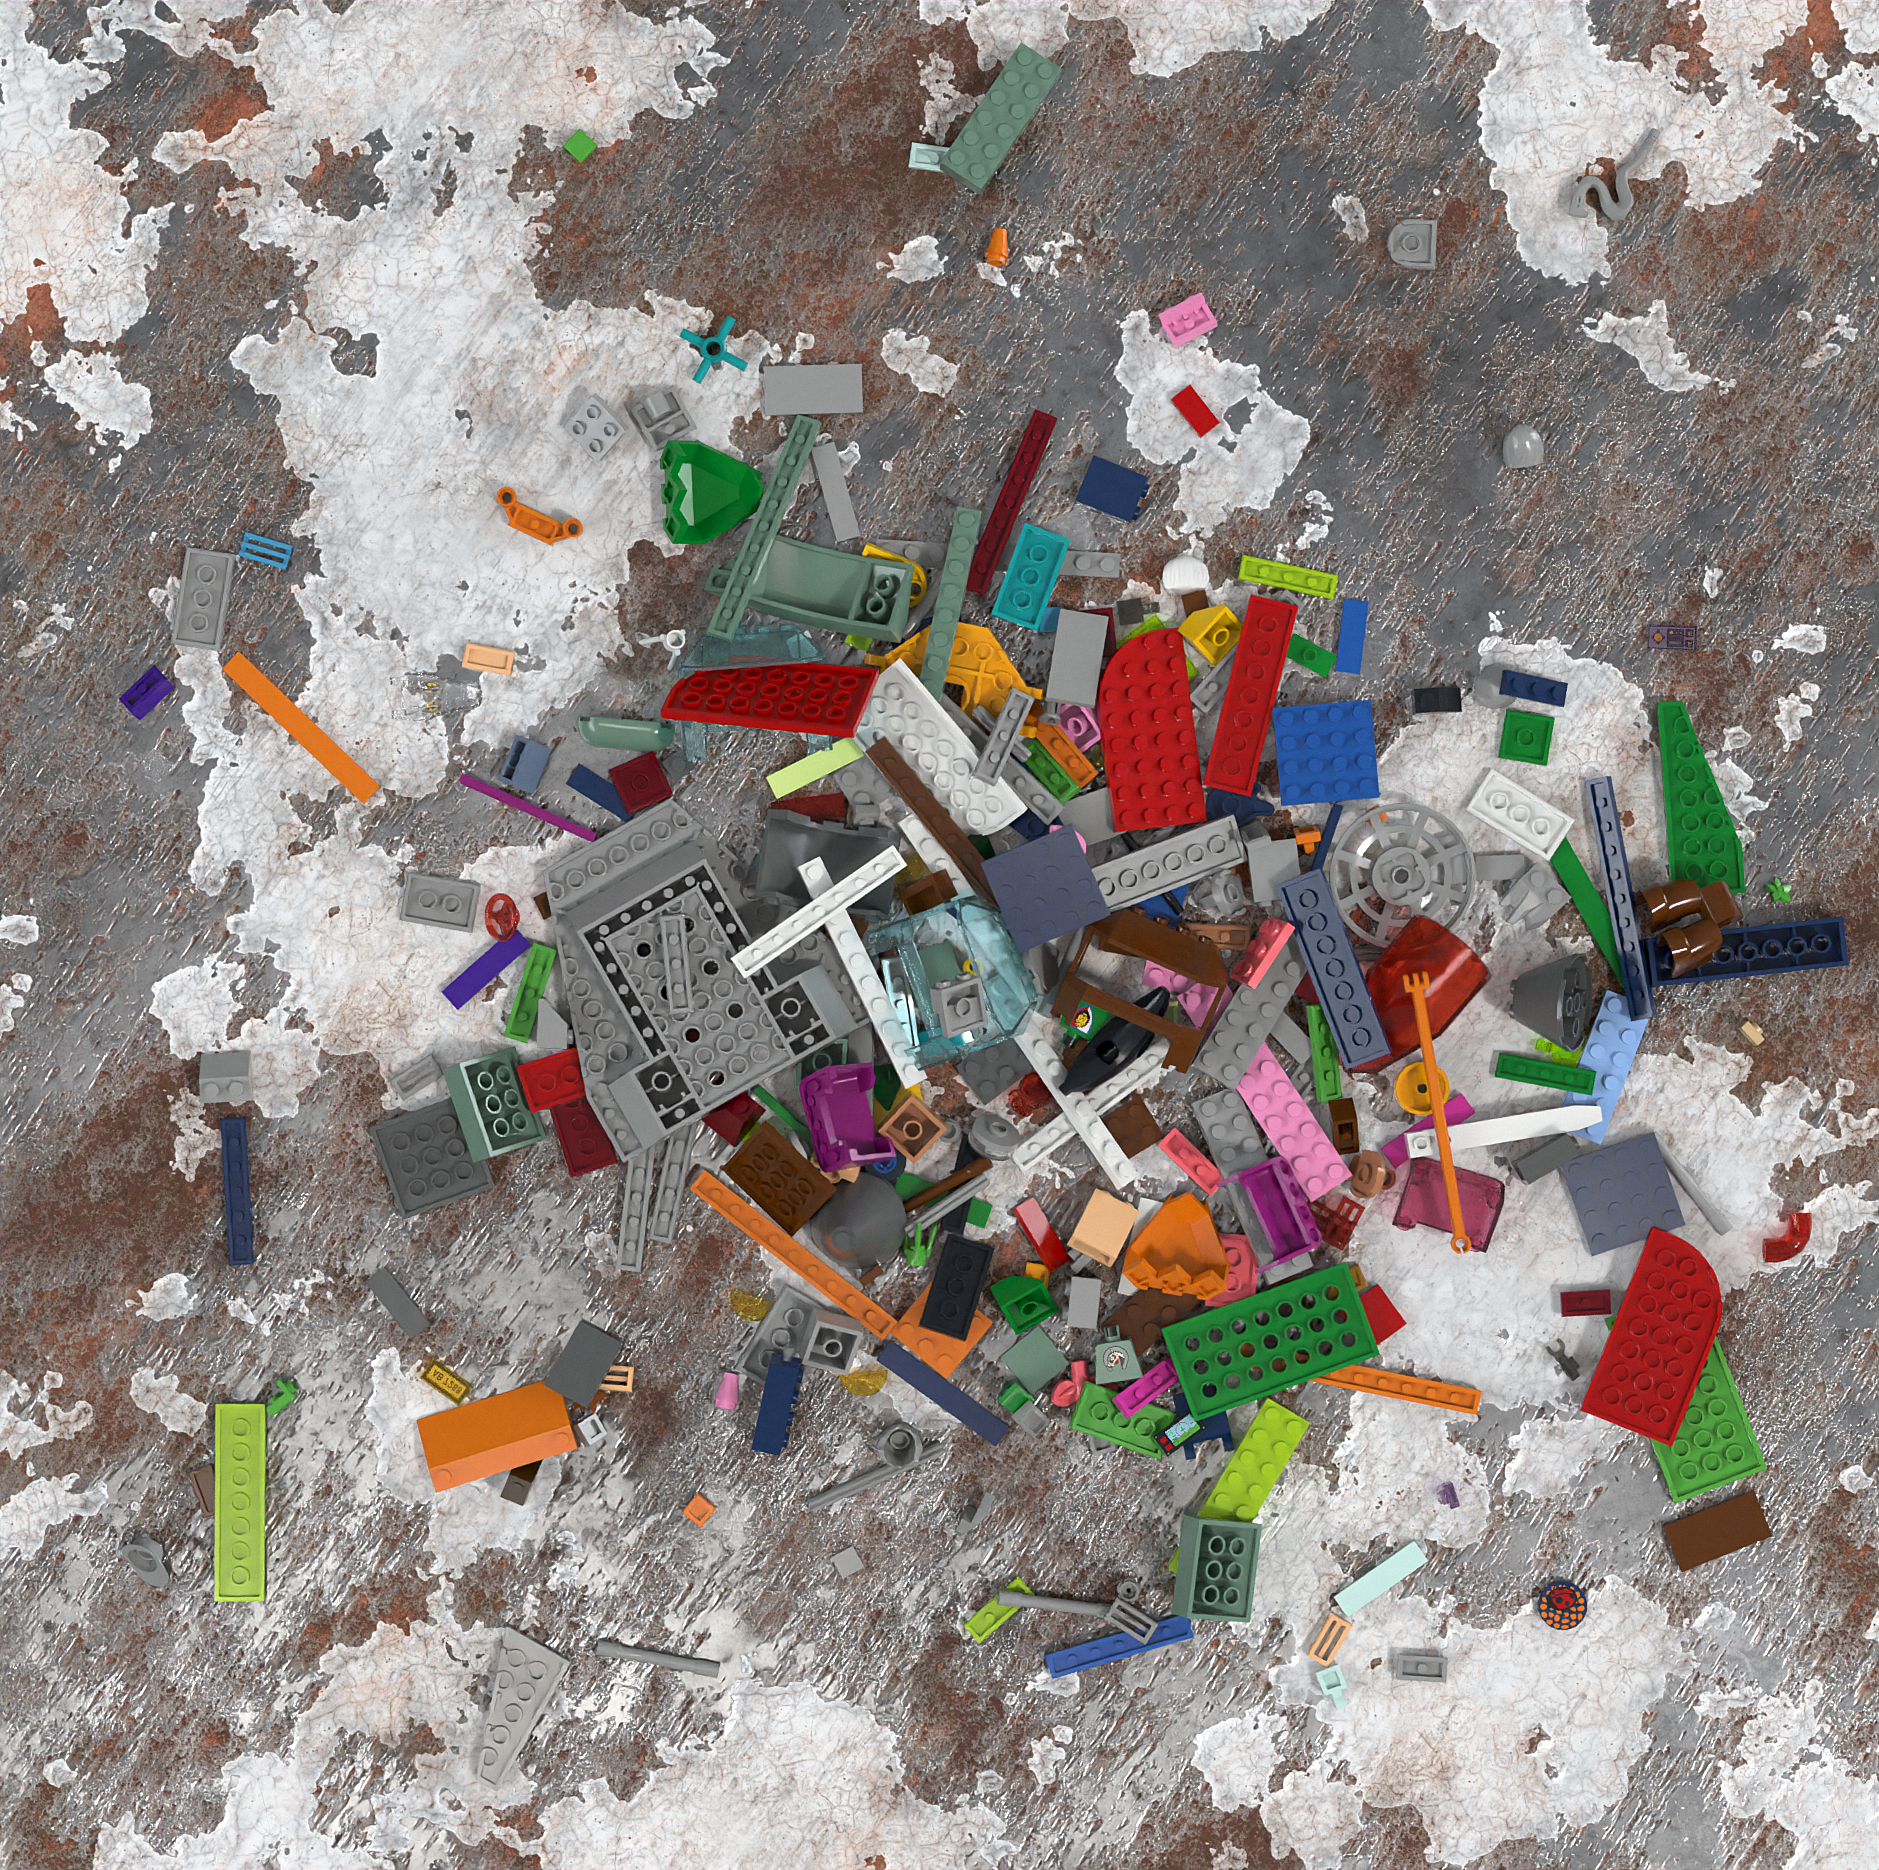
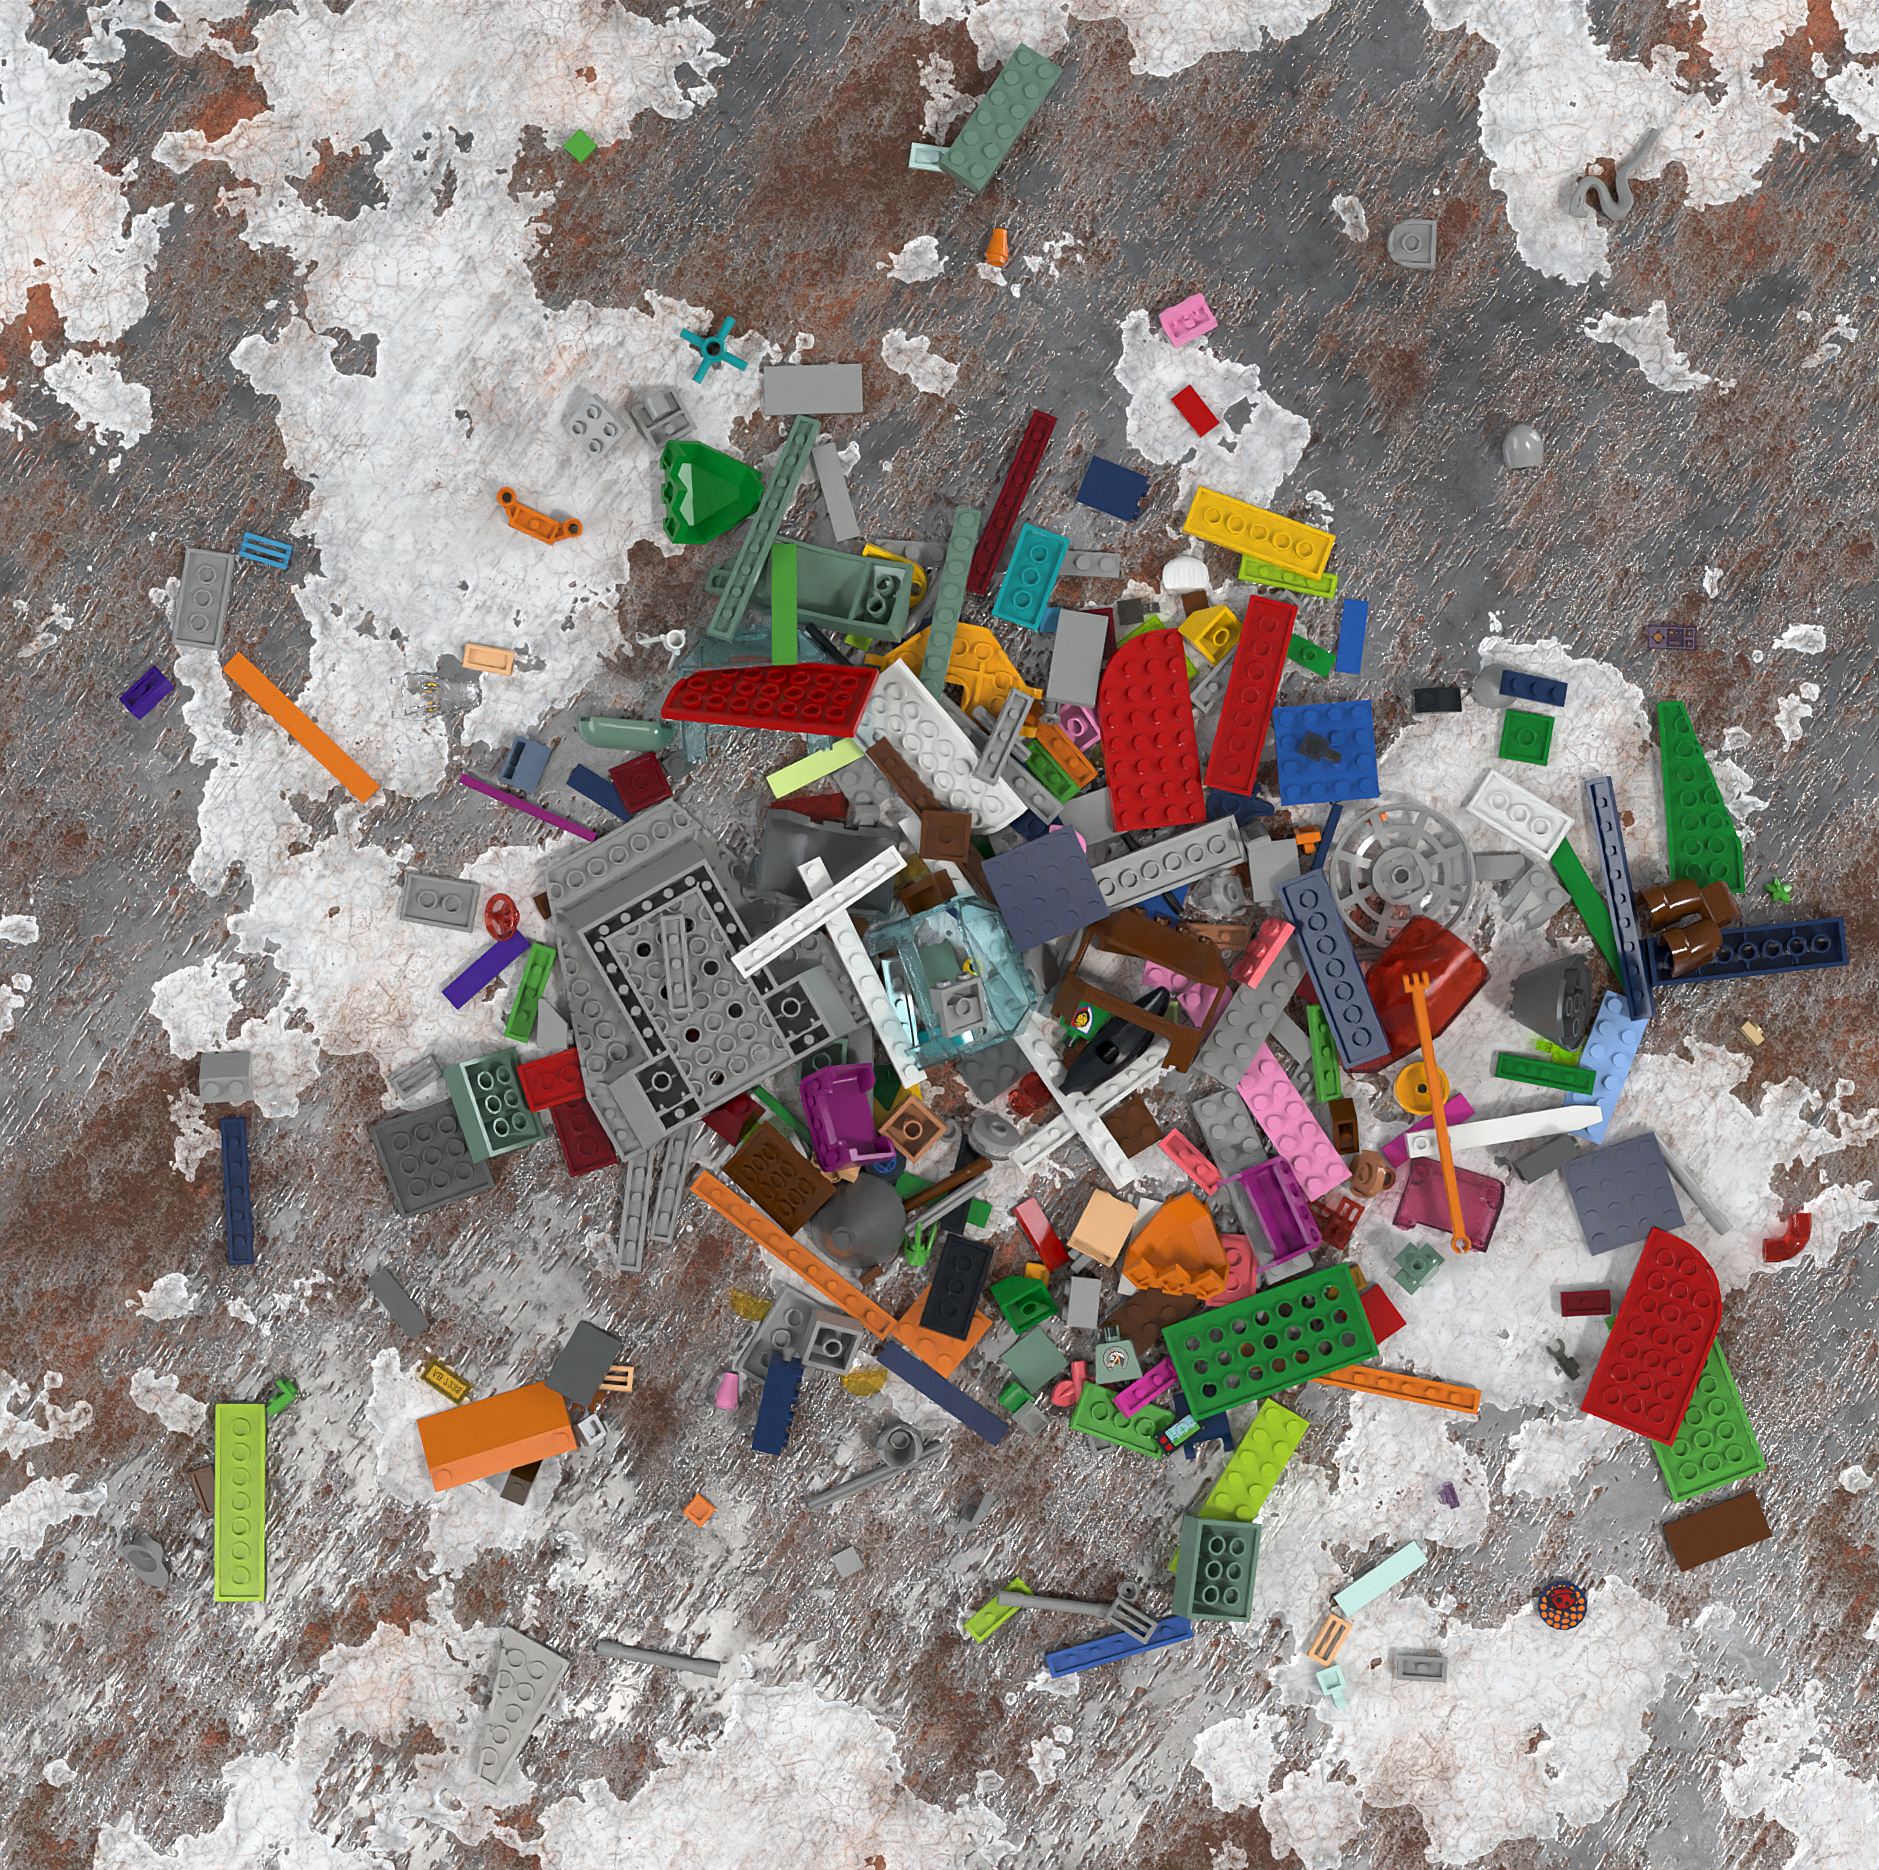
none -> bright green tile [772,544,797,665]
none -> black bar [805,622,853,666]
none -> reddish brown plate [919,808,972,863]
none -> yellow tile [1181,486,1336,582]
none -> clear smoke plate [1297,730,1342,765]
none -> sand green tile [1393,1242,1445,1295]

